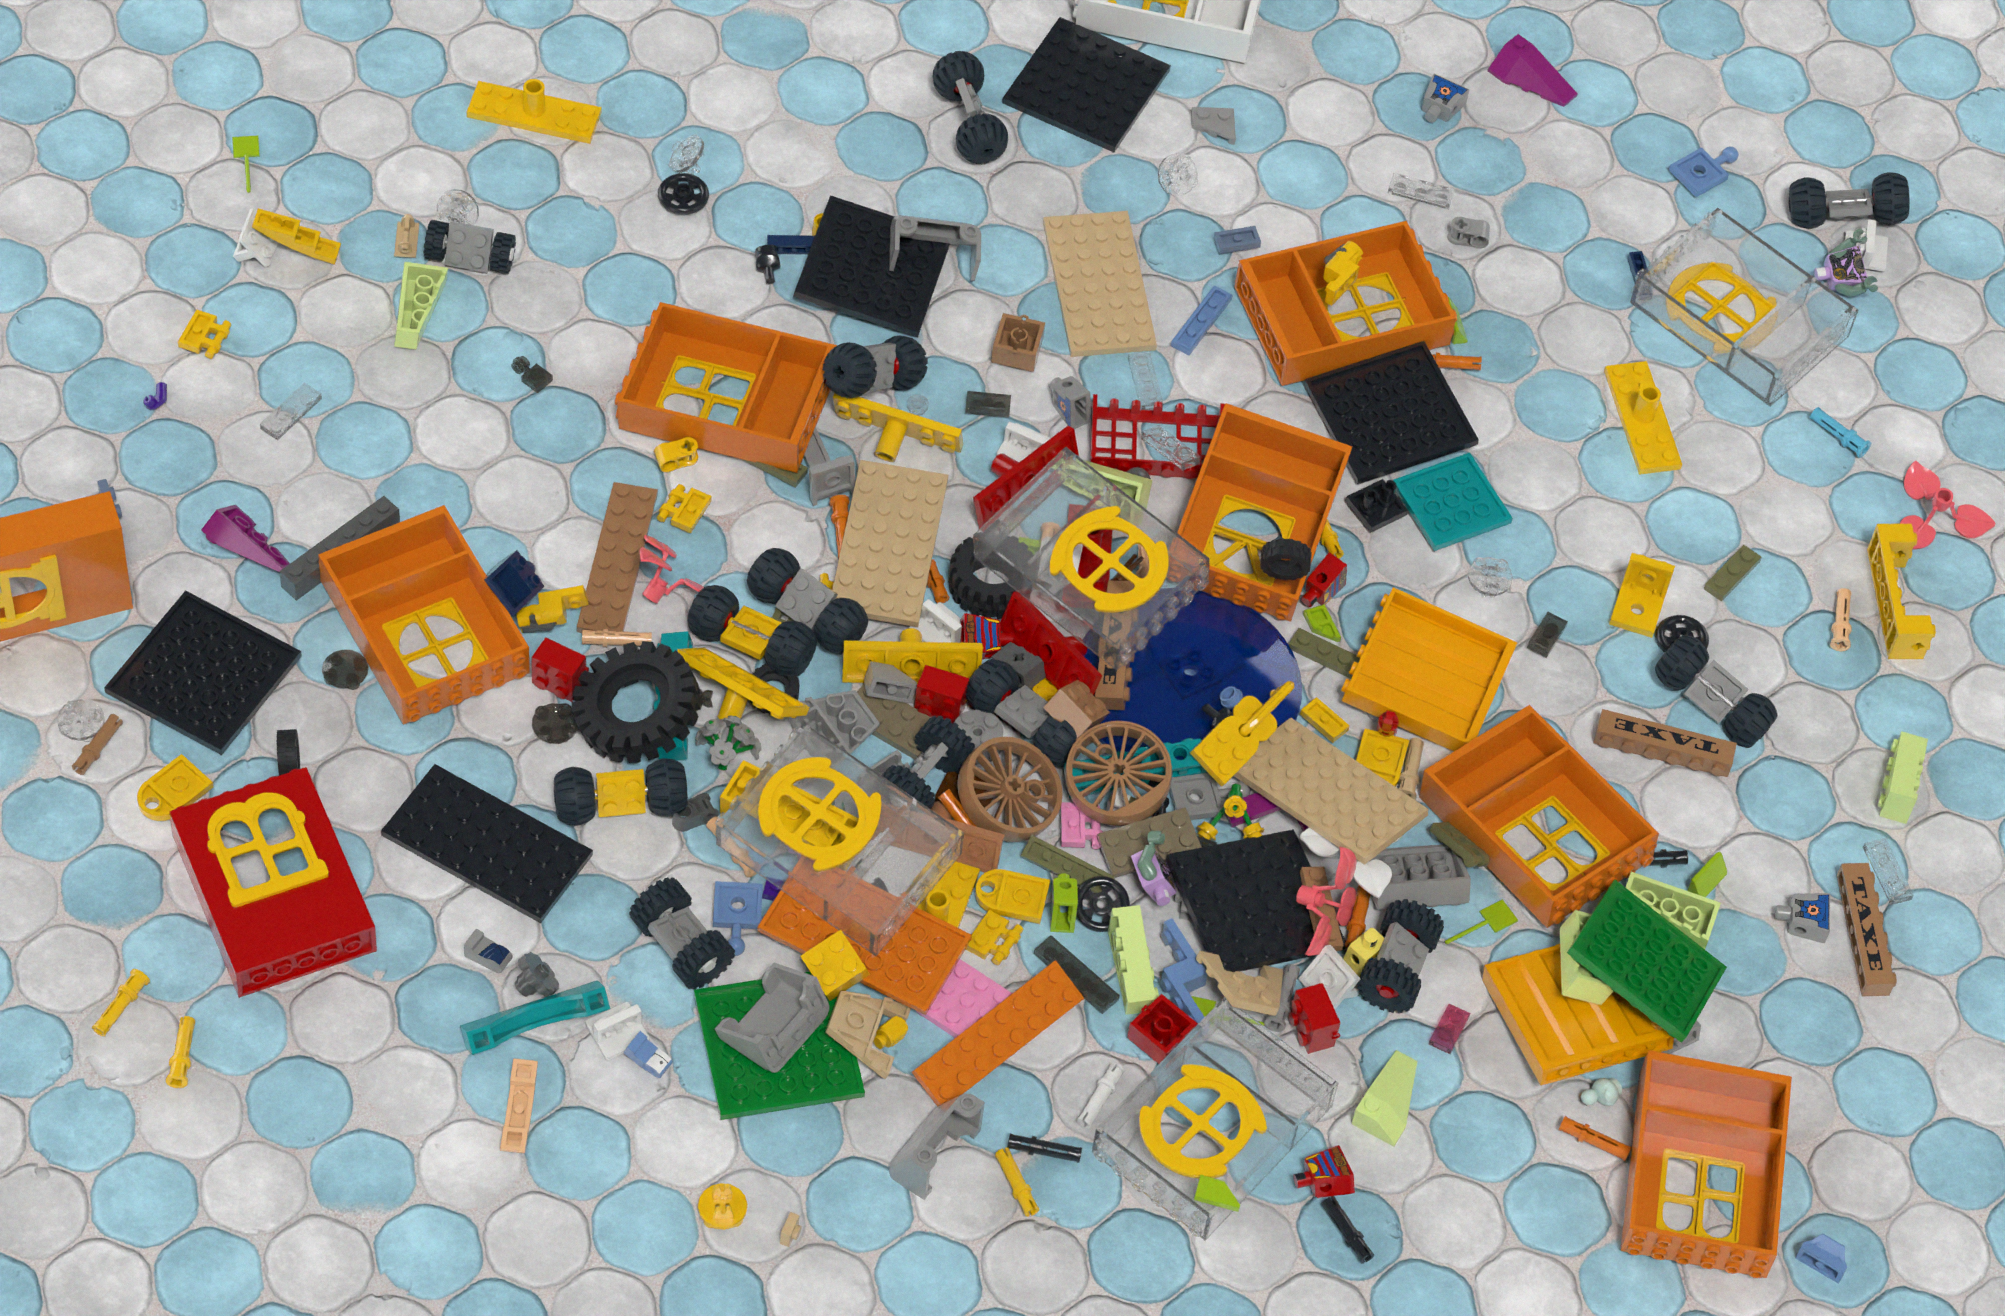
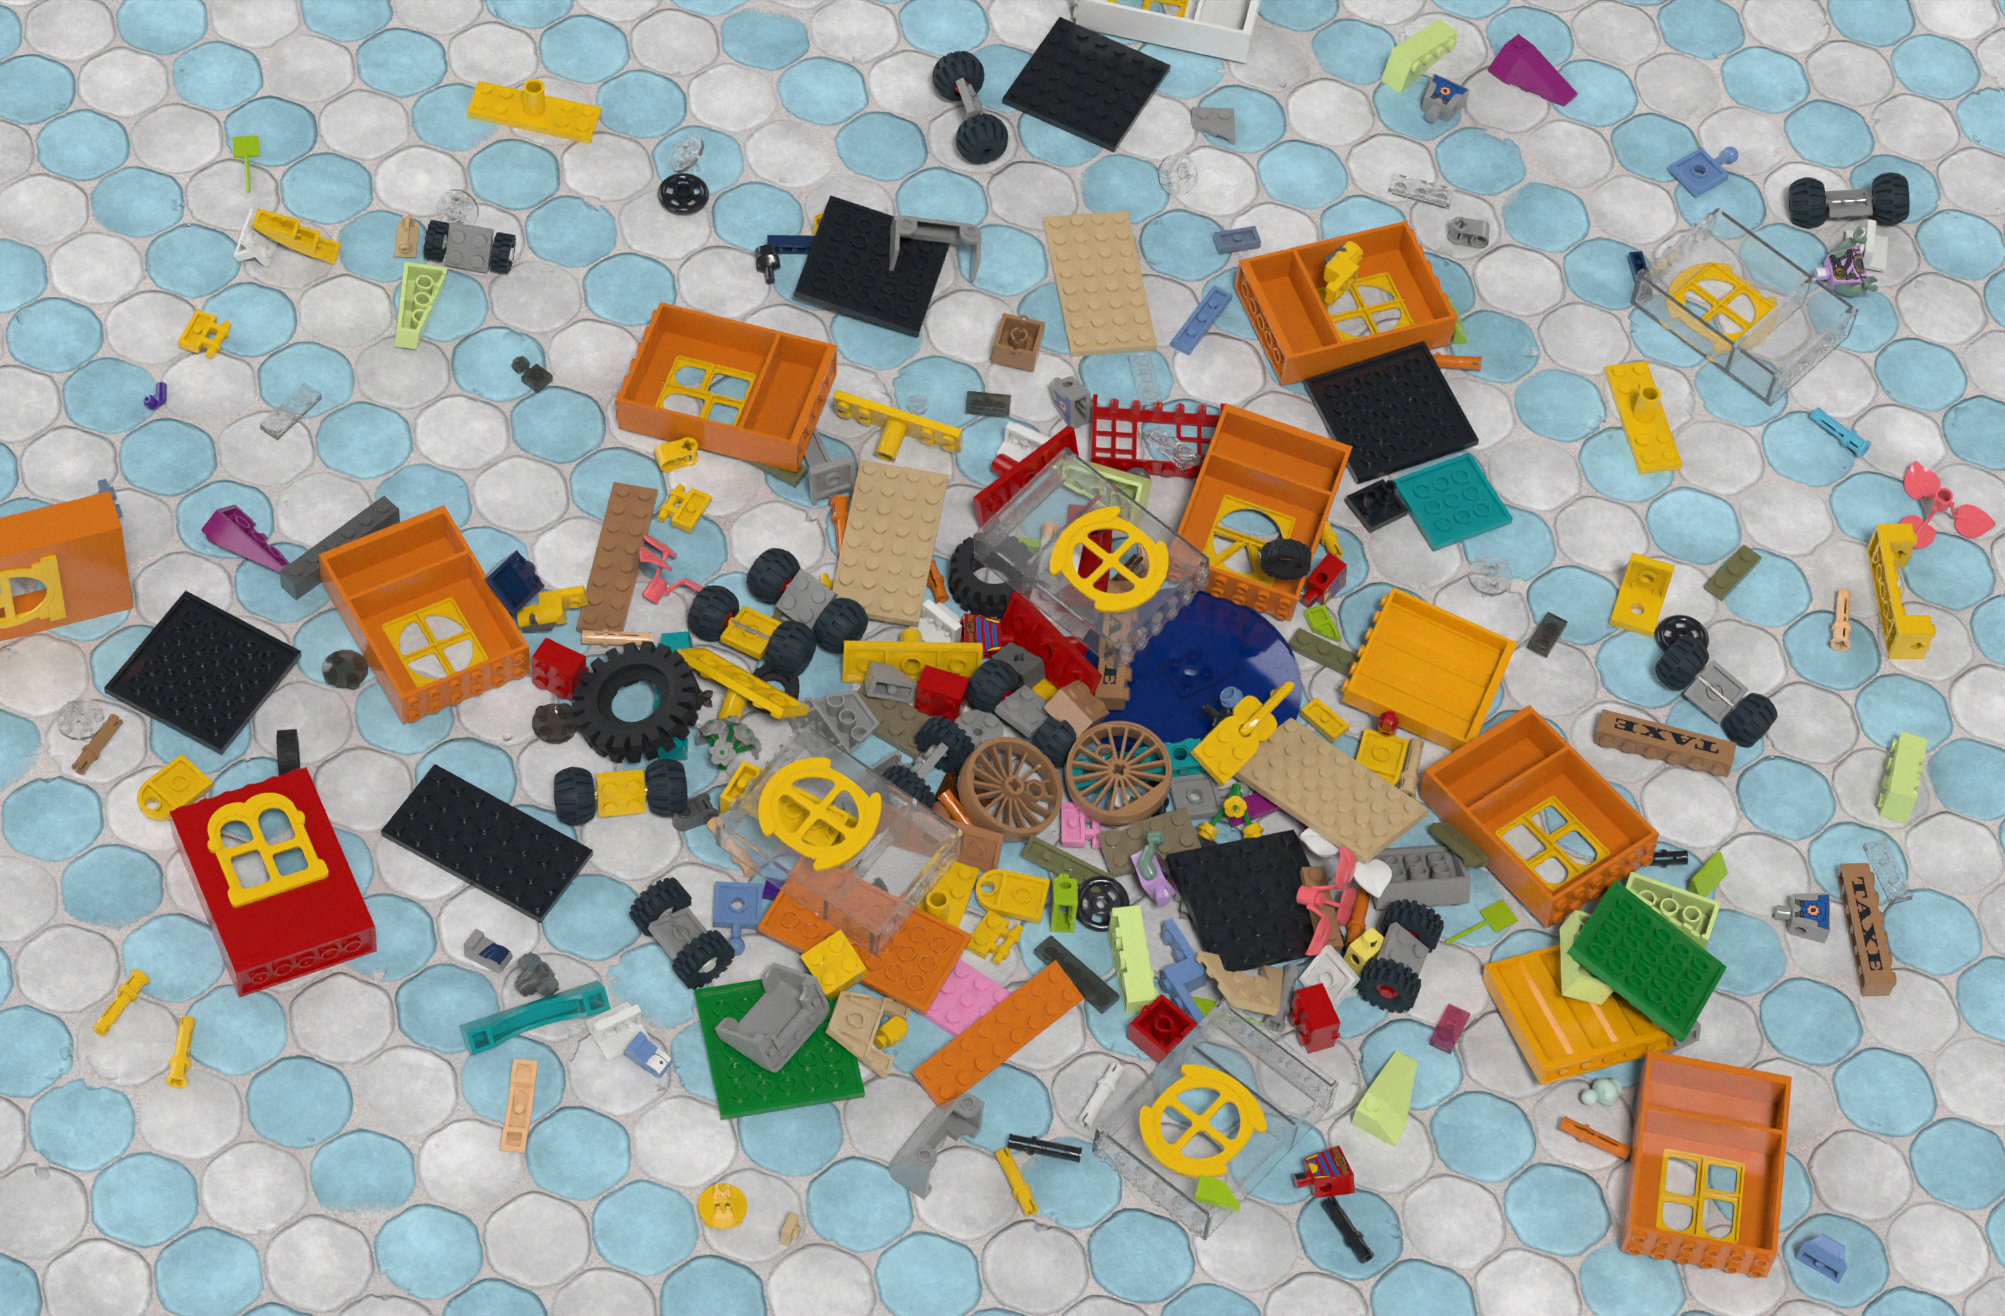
black plate [822,335,928,398] -> none
none -> yellowish green wedge [1381,19,1458,94]

